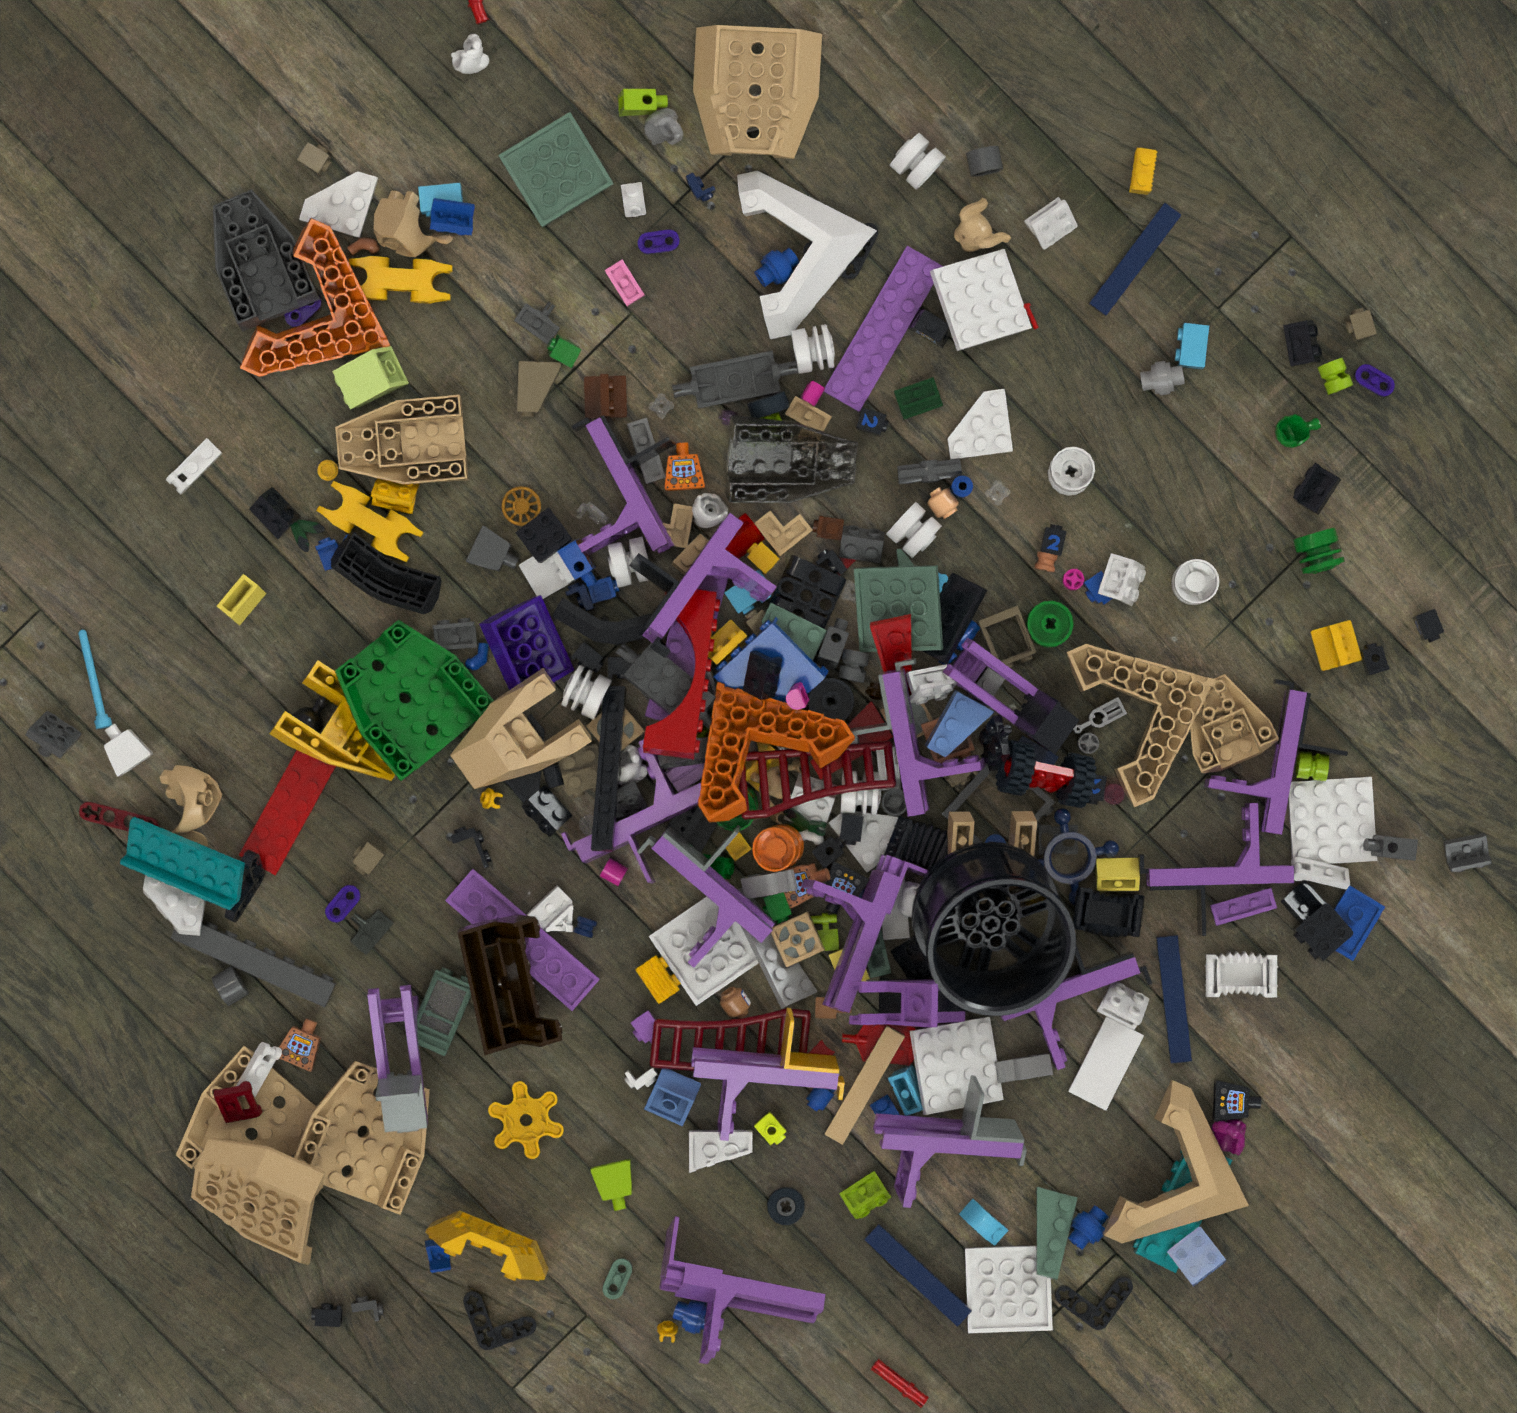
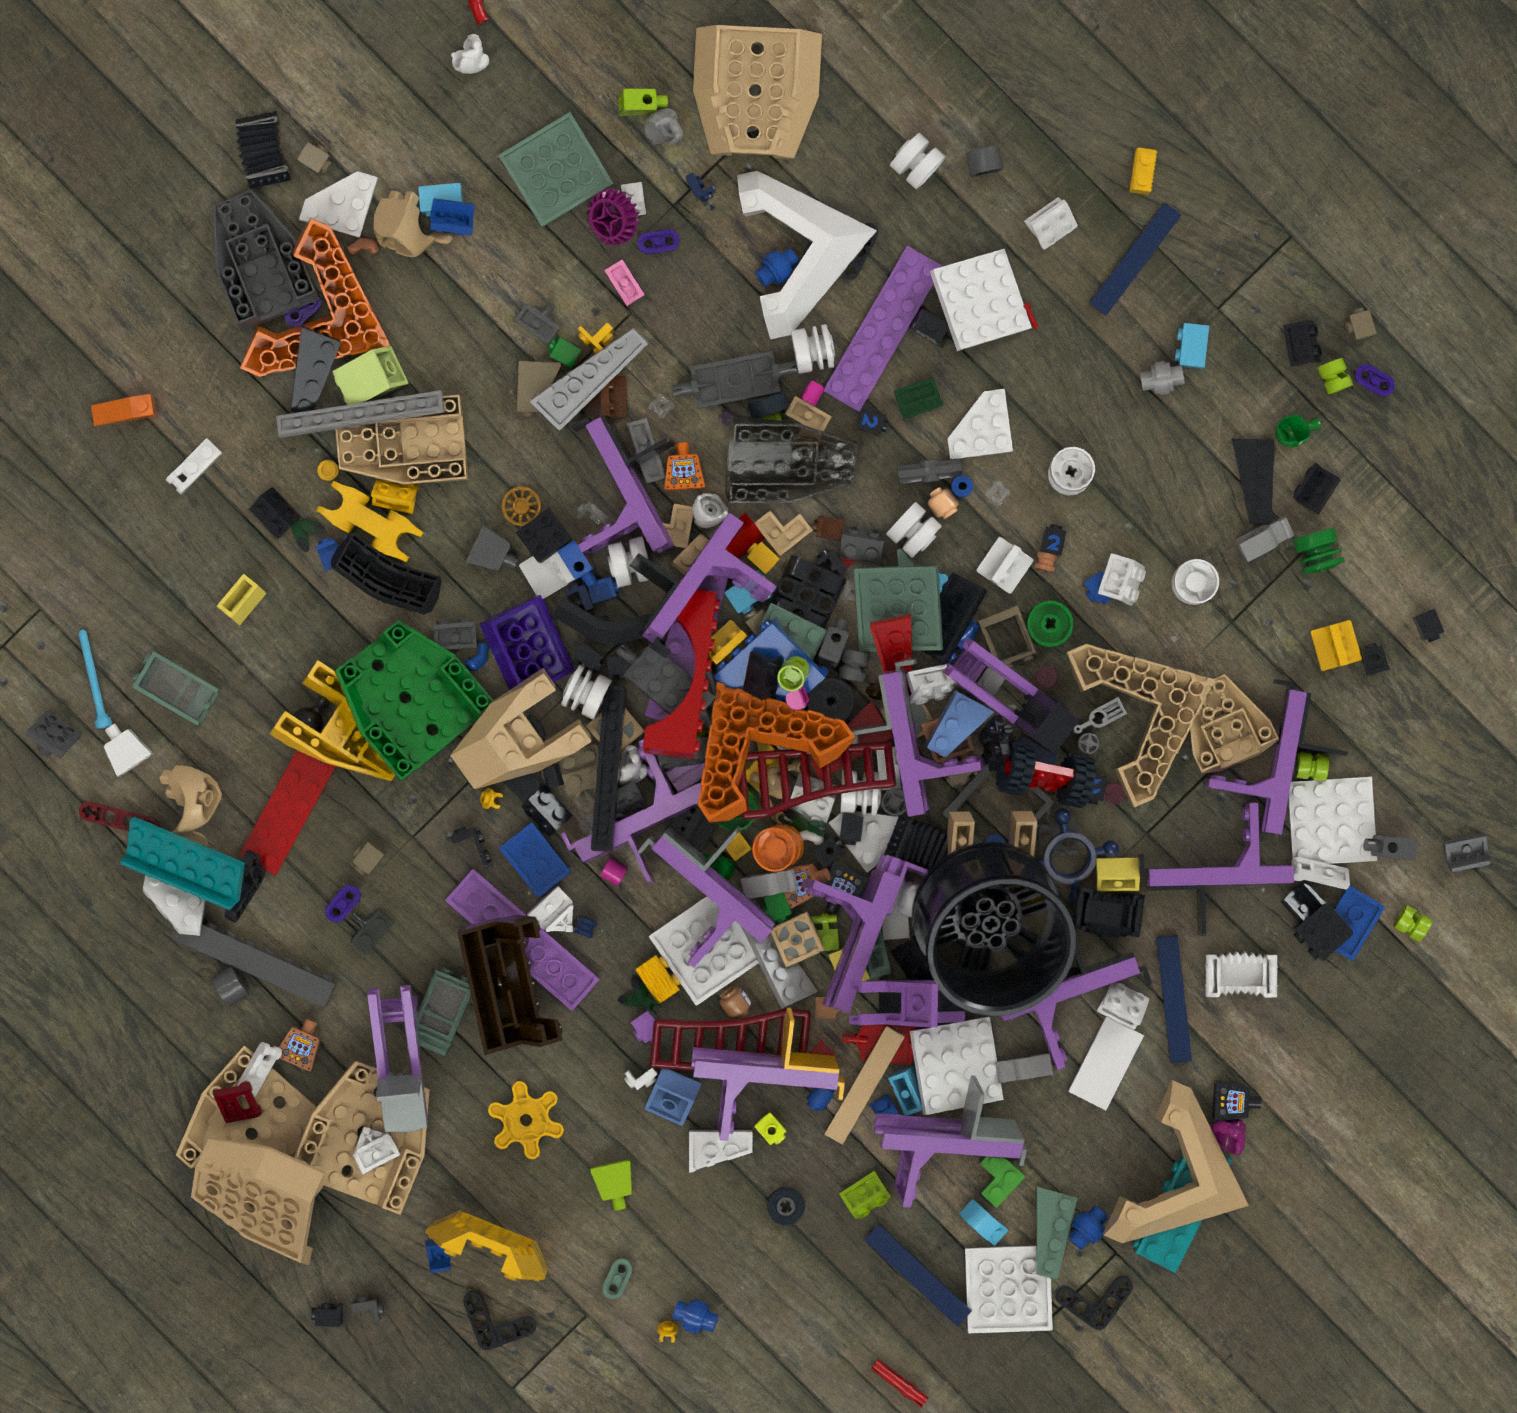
yellow piece [349,256,453,304] -> none
medium lavender piece [659,1216,825,1364] -> none
tan hair [954,198,1011,252] -> none
dark pink wheel [1062,569,1084,590] -> none
medium blue bracket [1167,1227,1226,1287] -> none
medium lavender plate [1210,888,1277,926] -> none
none -> orange slope [91,394,157,426]
none -> clear door [132,651,221,726]
none -> black piece [236,111,291,189]
none -> light grey tile [276,390,445,438]
none -> black wing [291,325,341,413]
none -> white slope [352,1126,400,1175]
none -> blue plate [499,822,571,898]
none -> light grey wing [530,327,649,431]
none -> yellow bracket [577,323,614,354]
none -> magenta gear [586,188,640,245]
none -> dark green piece [618,975,662,1015]
none -> lime wheel [777,656,810,691]
none -> white bracket [976,537,1033,594]
none -> bright green brick [979,1156,1025,1208]
none -> clear pink plate [1036,667,1058,688]
none -> black wing [1231,439,1274,524]
none -> light grey piece [1235,516,1294,562]
none -> lime wheel [1393,904,1433,943]

